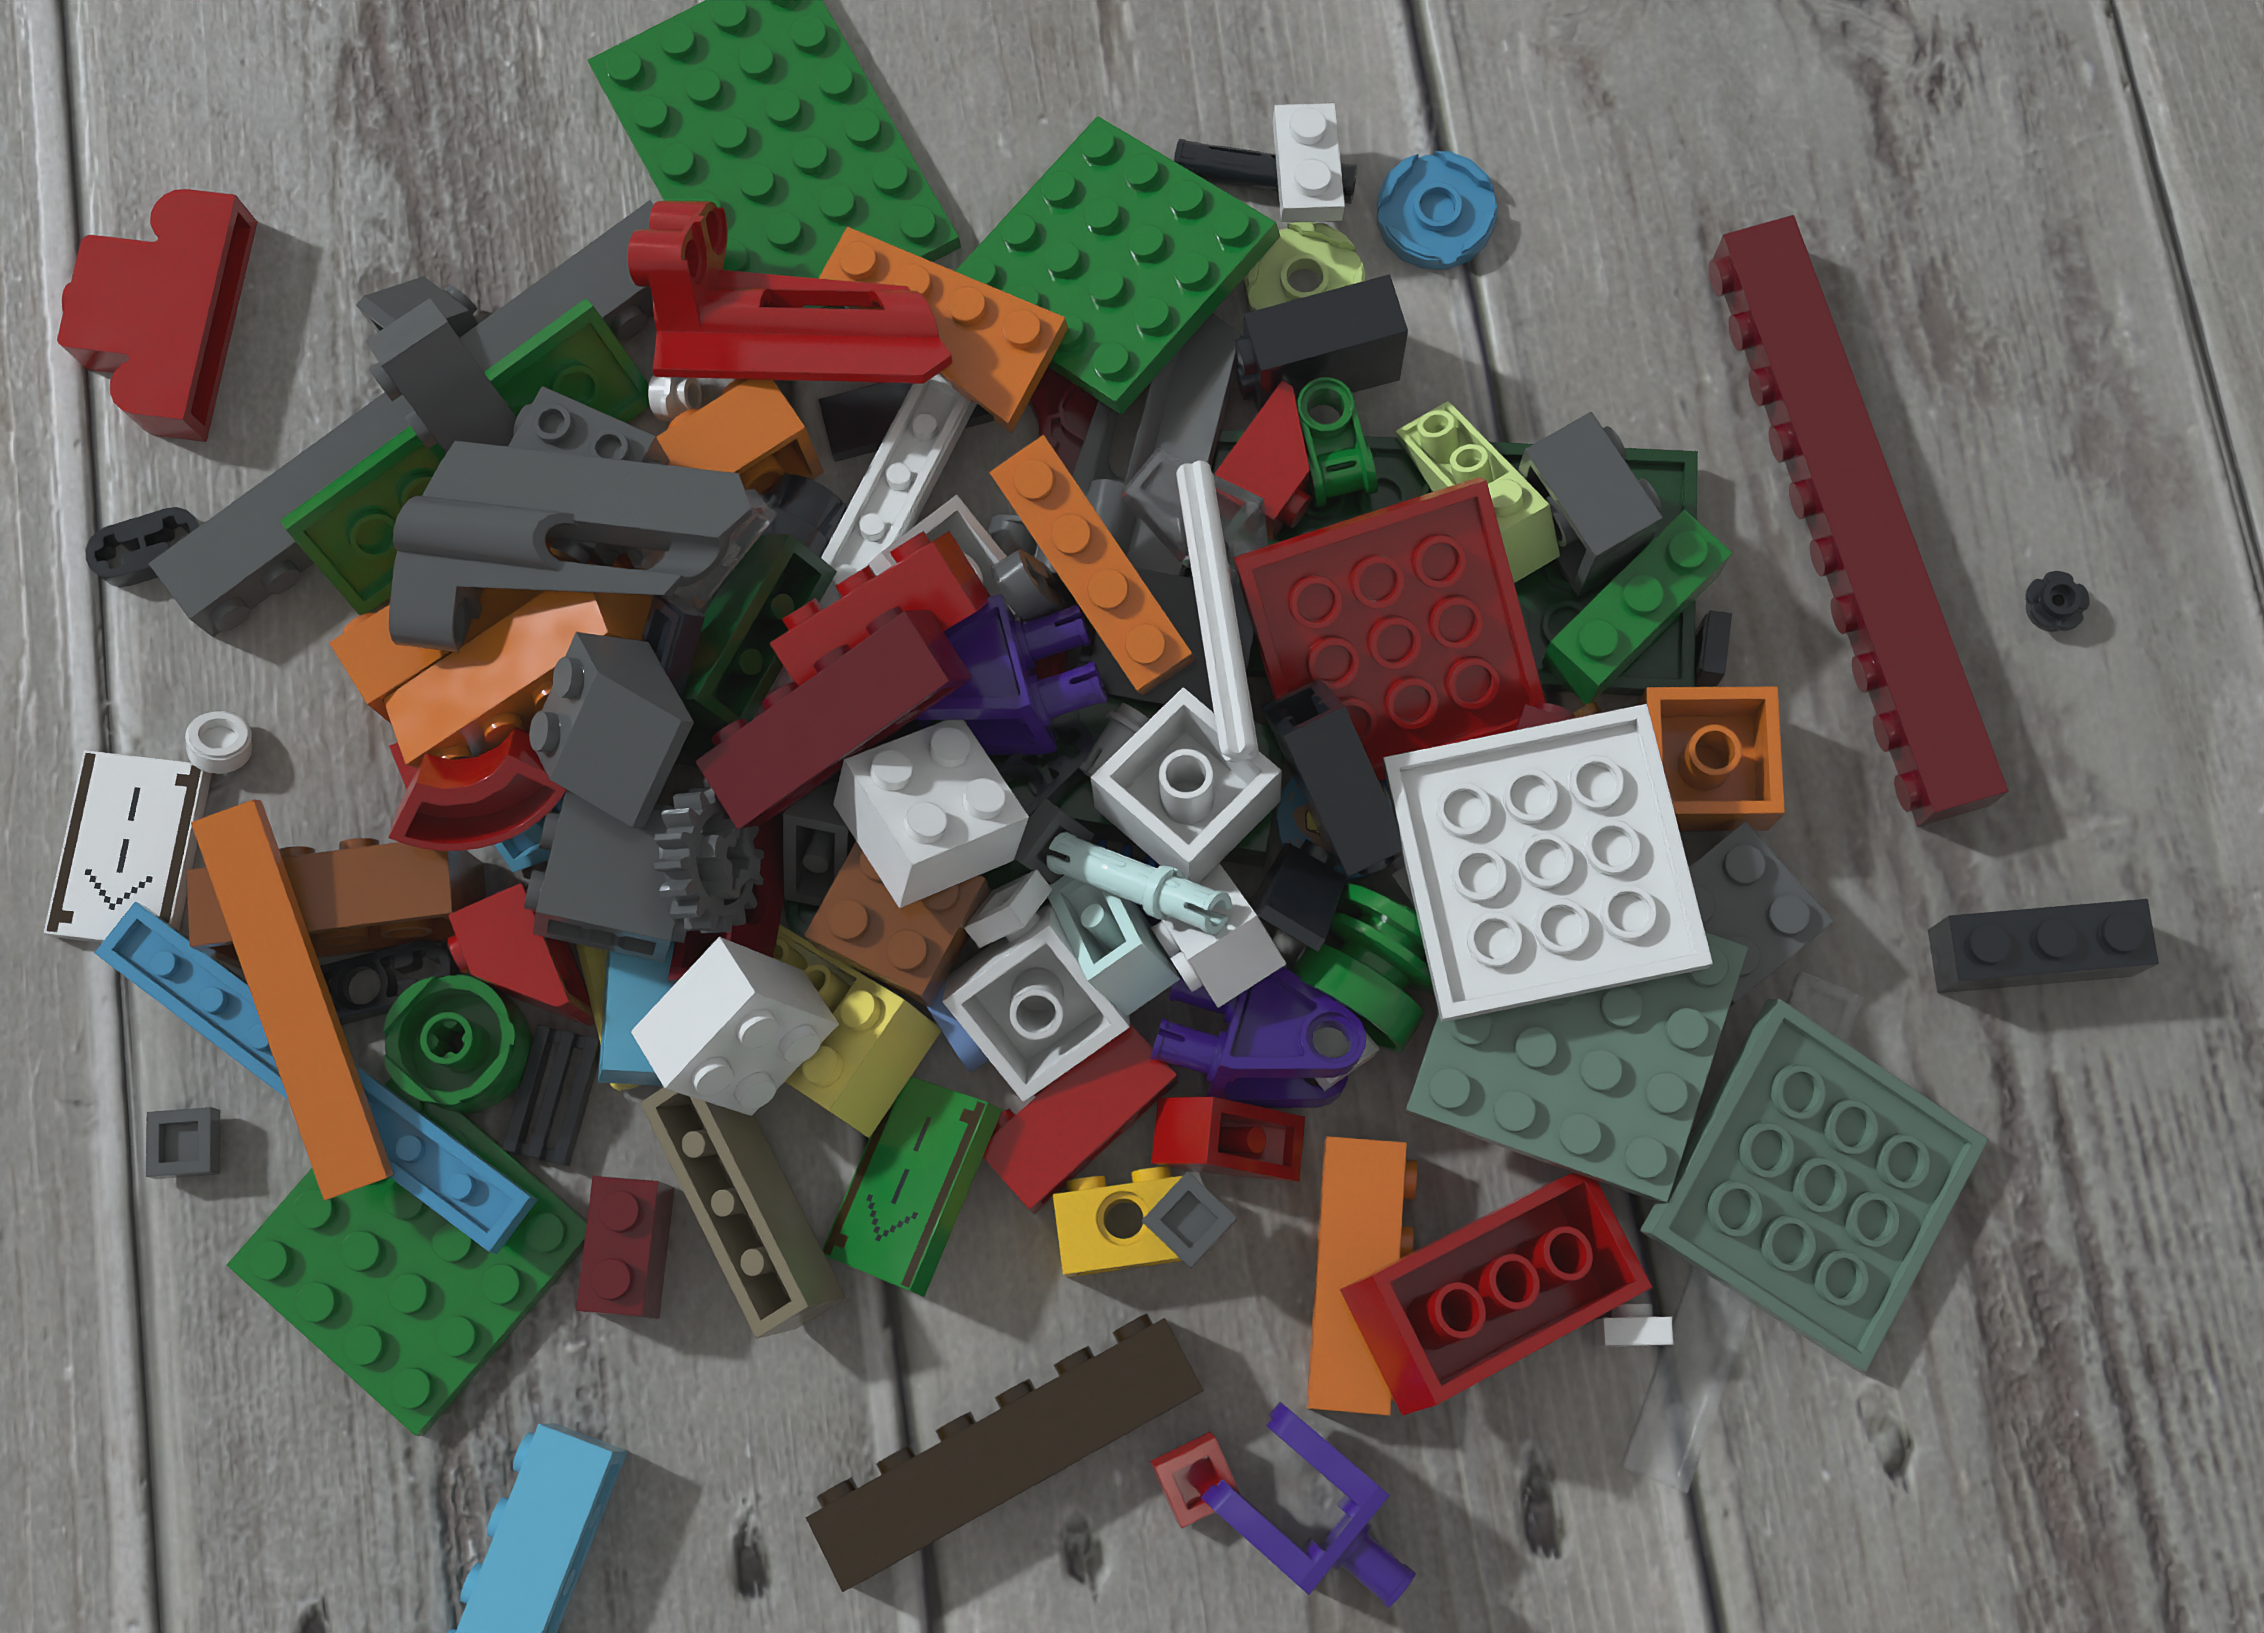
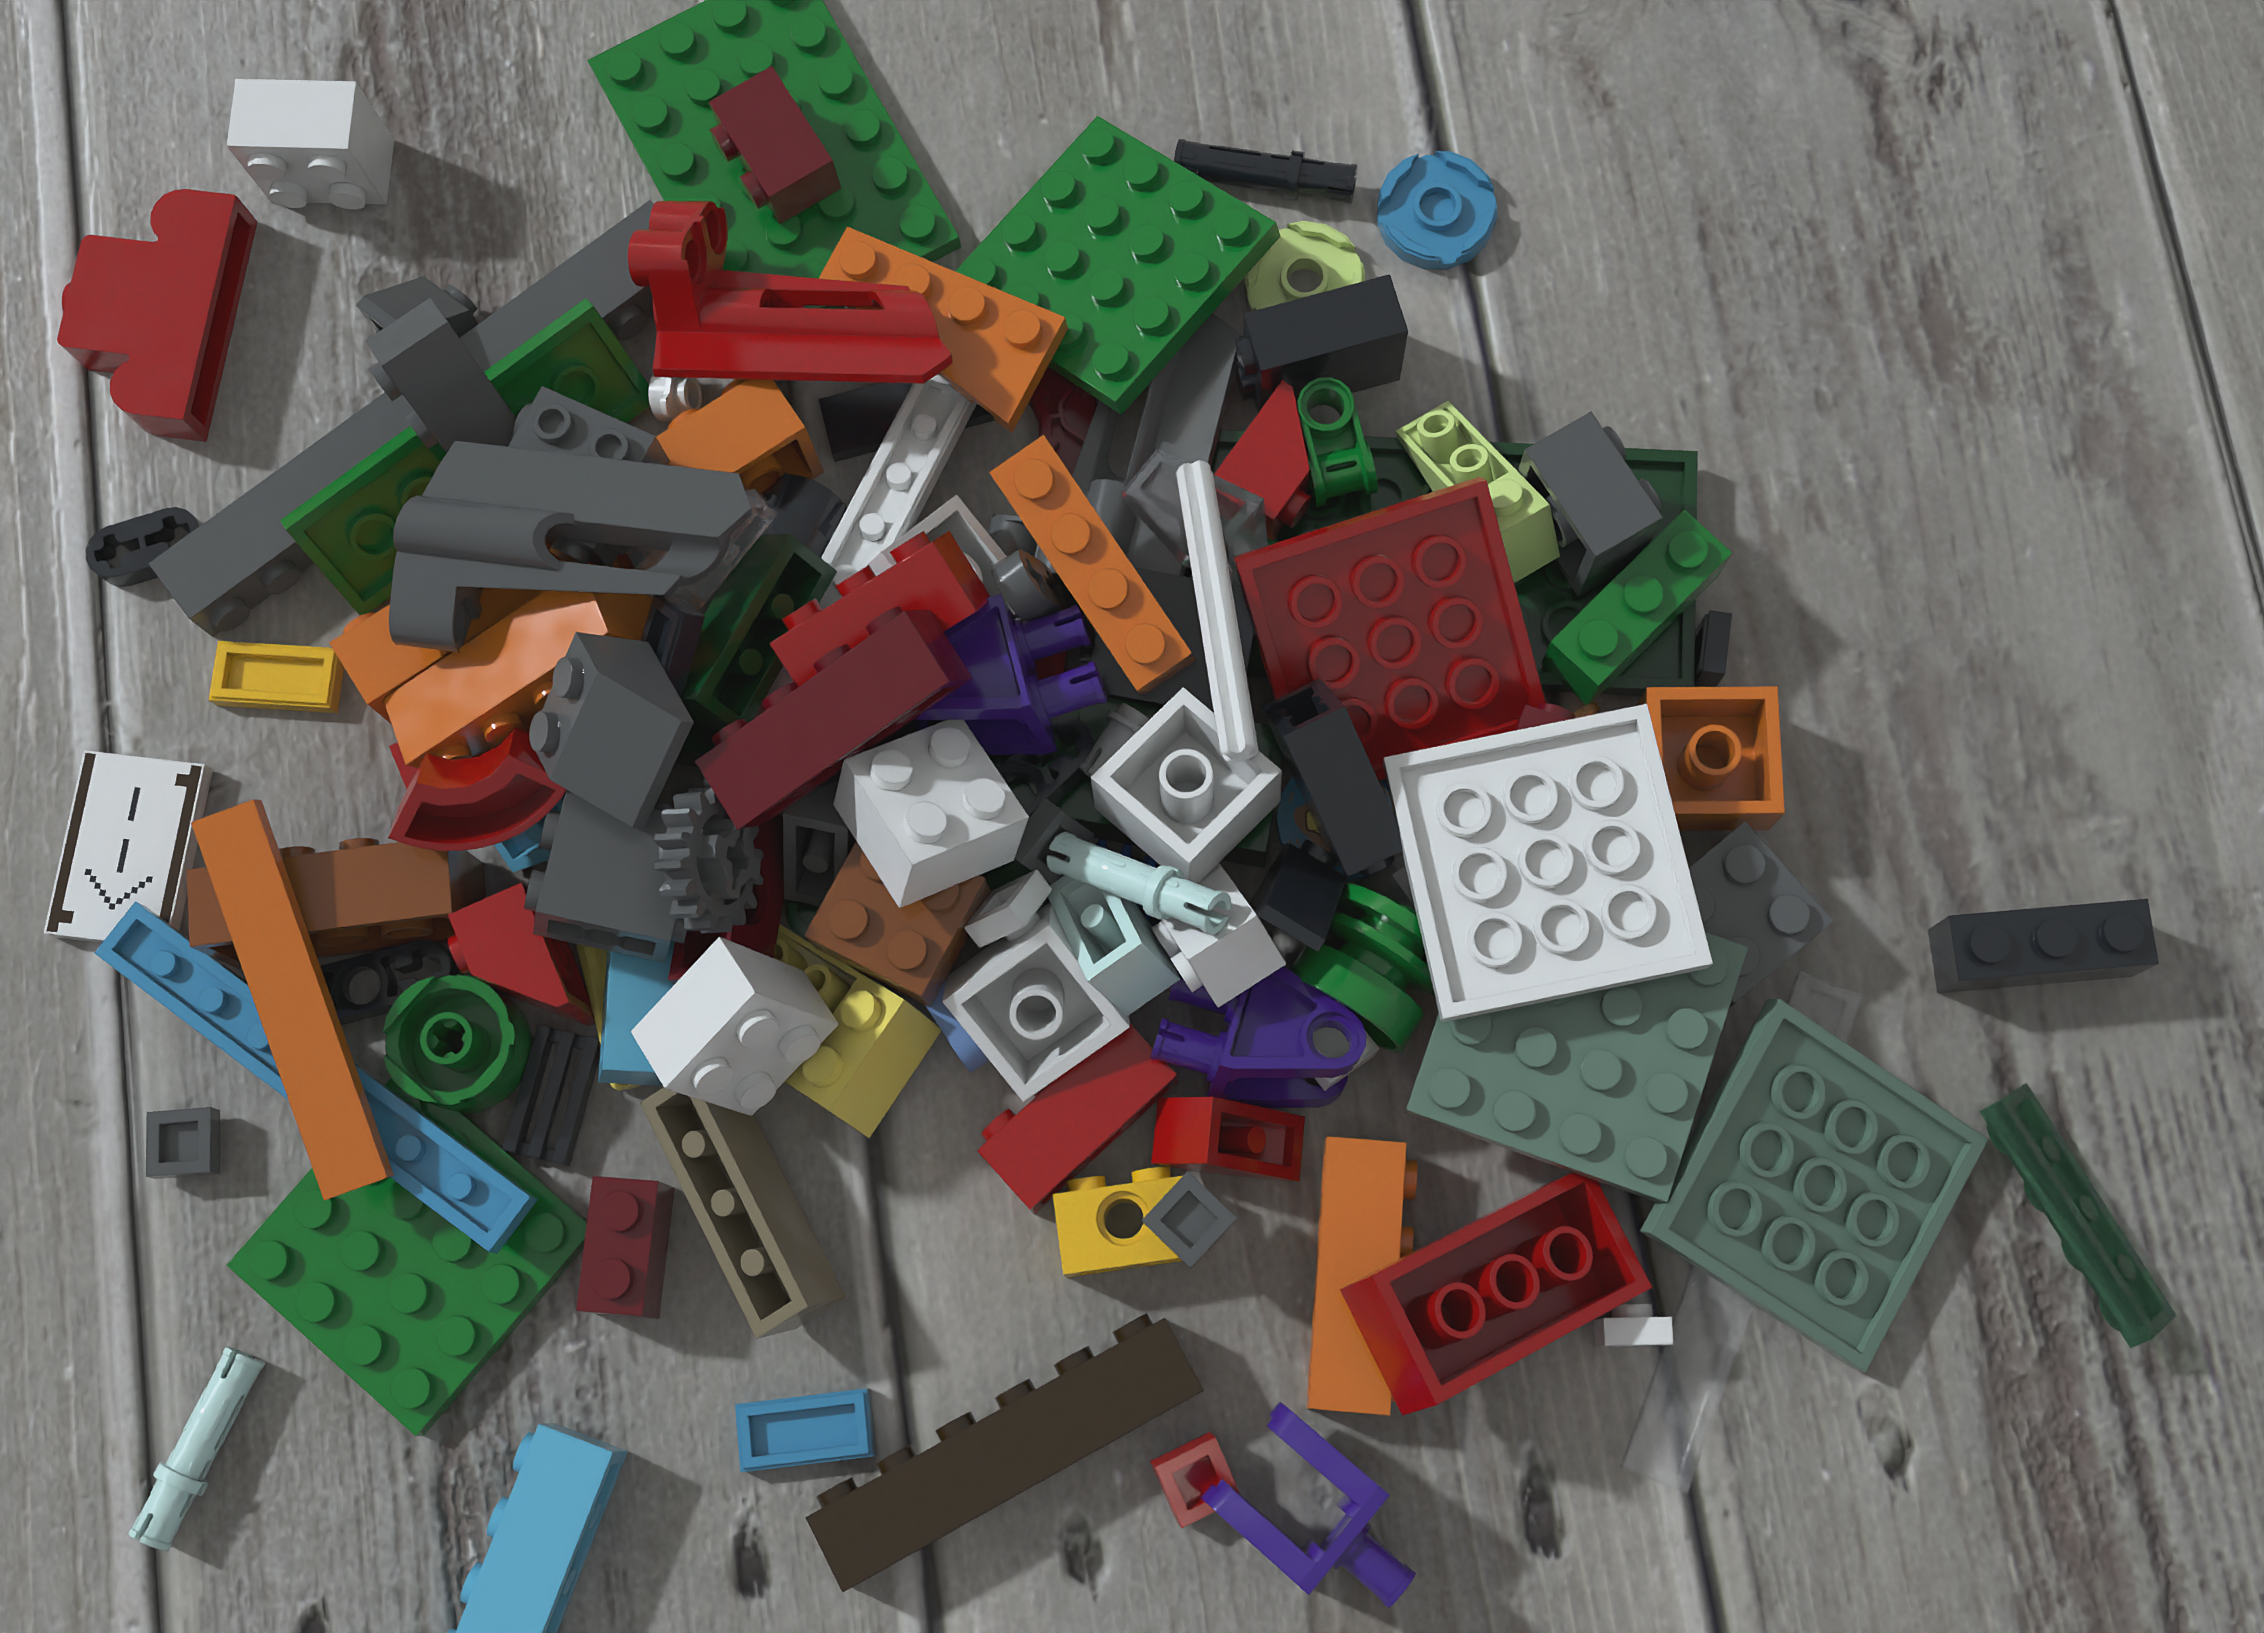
white tile [185,711,252,774] -> none
green tile [822,1076,1002,1297] -> none
white plate [1273,103,1345,222] -> none
dark red brick [1709,215,2009,827] -> none
black plate [2025,571,2090,632] -> none
none -> light aqua pin [128,1346,265,1551]
none -> yellow tile [209,641,344,714]
none -> white brick [227,79,394,210]
none -> dark red brick [709,66,842,224]
none -> dark azure tile [735,1388,876,1472]
none -> clear green plate [1979,1083,2177,1348]

